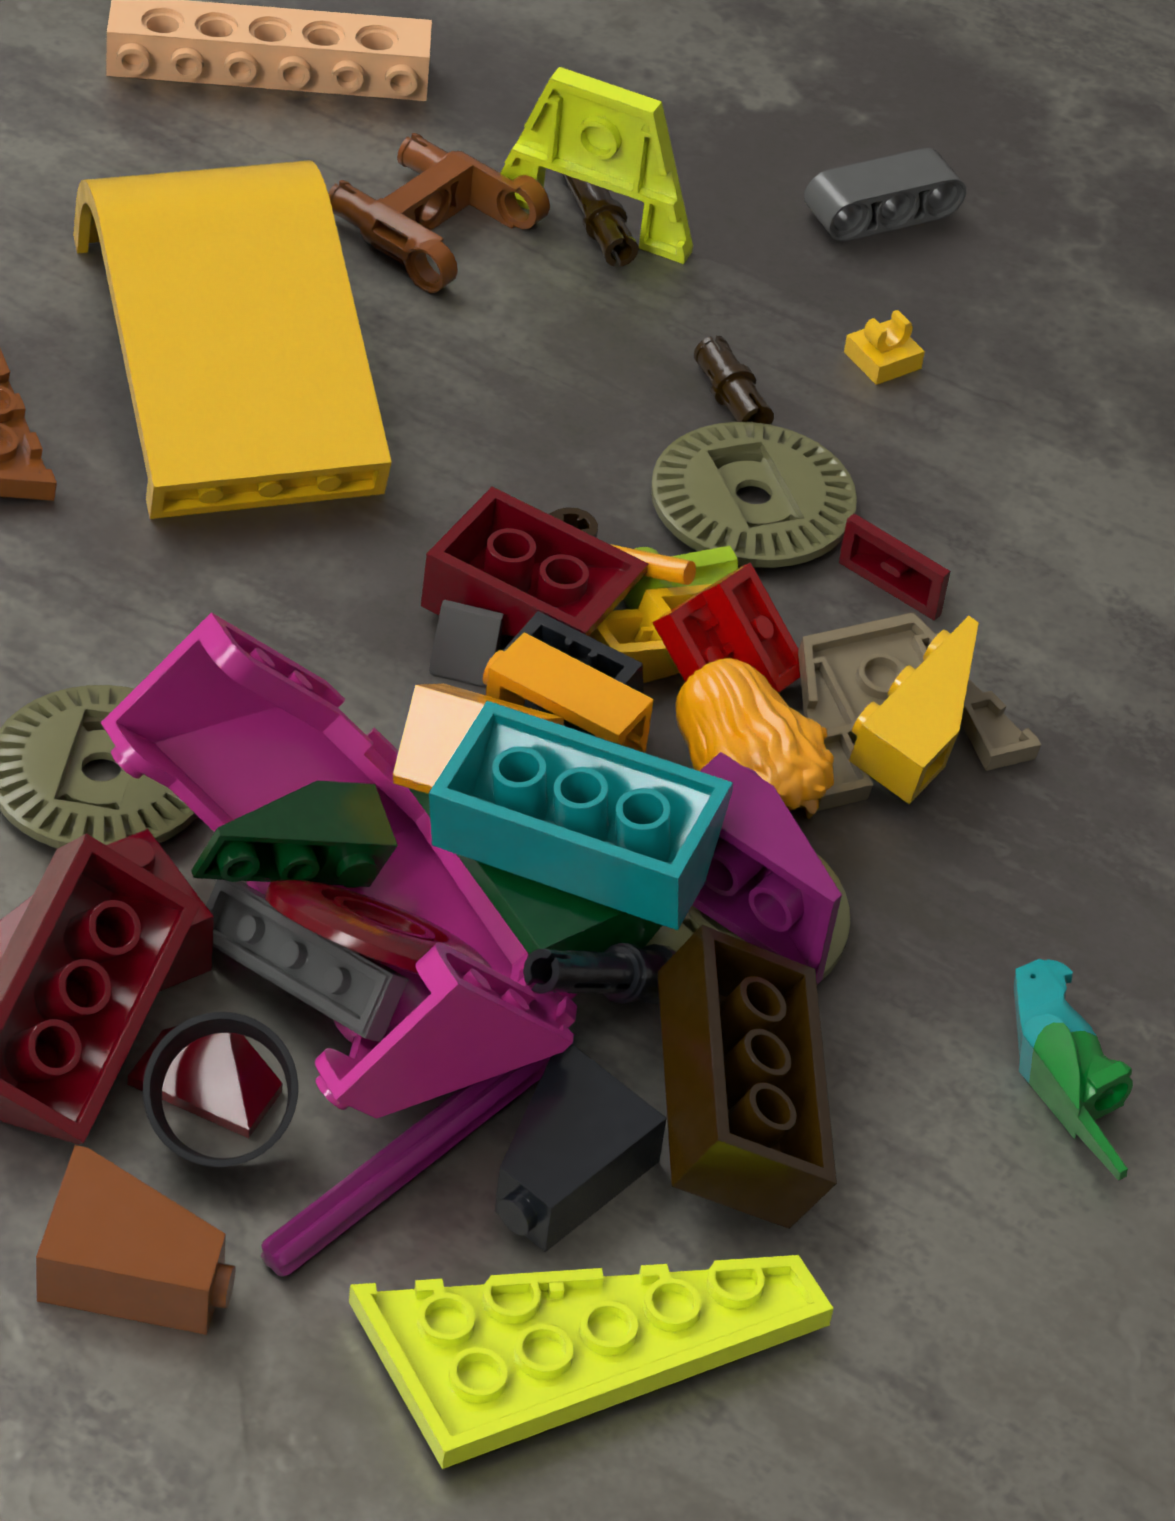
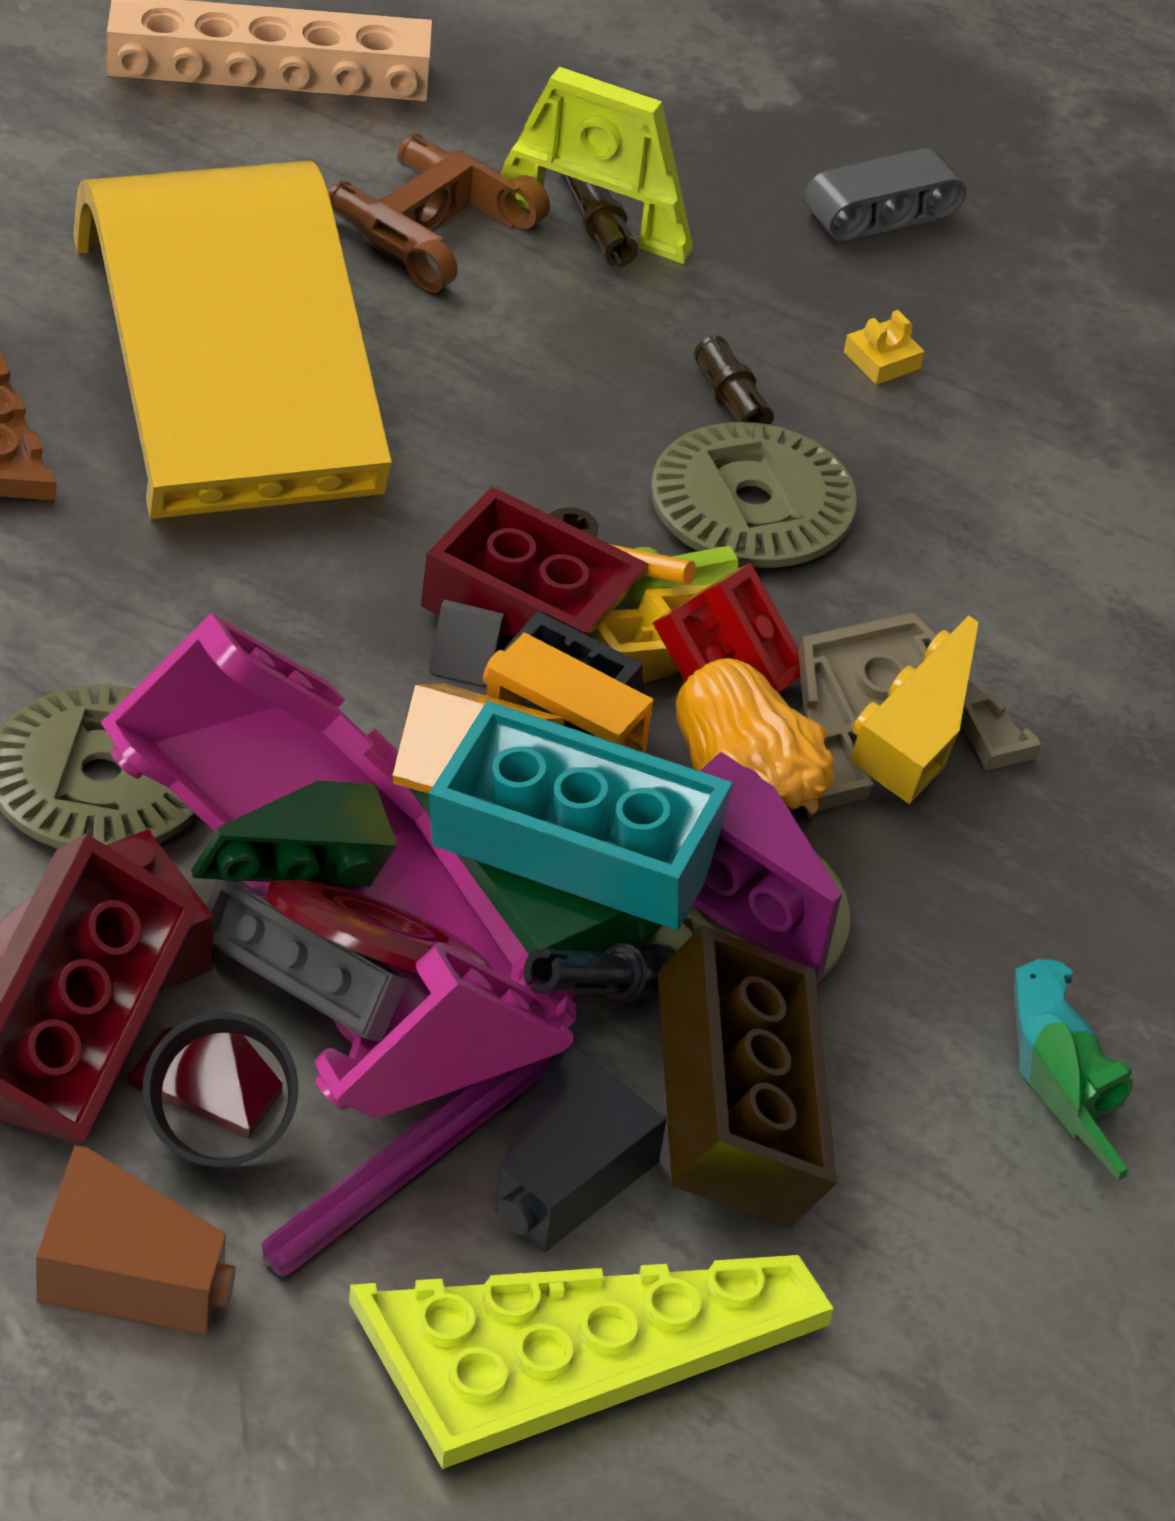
dark red slope [839,513,951,621] -> none

